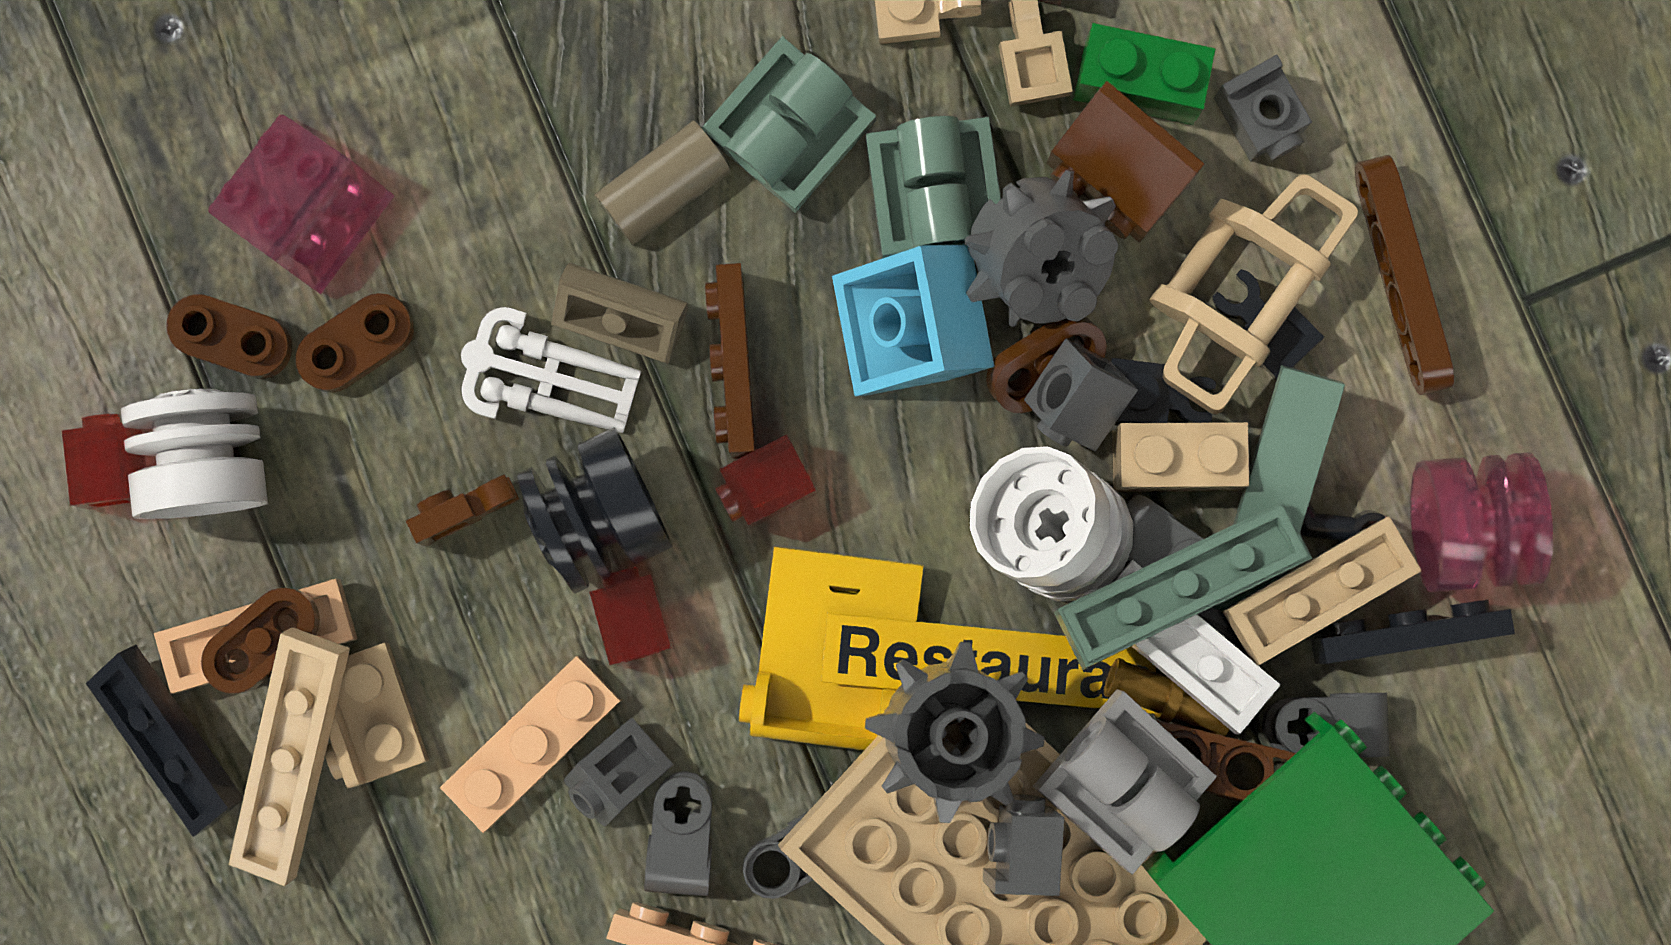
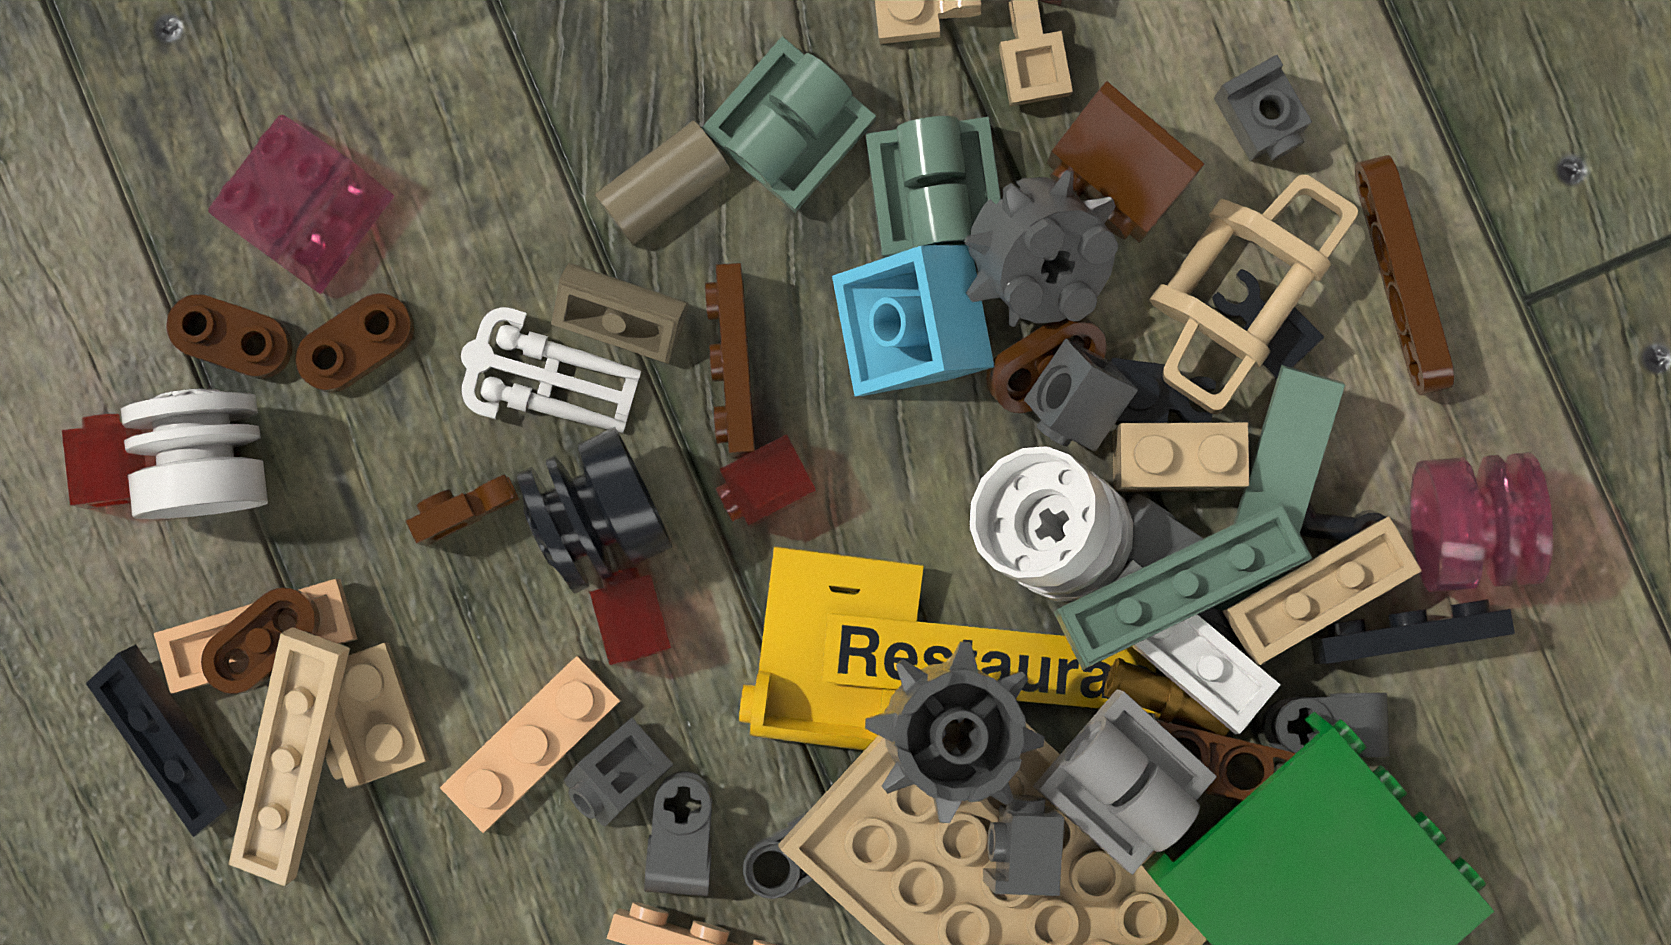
green brick [1073,23,1216,125] -> none

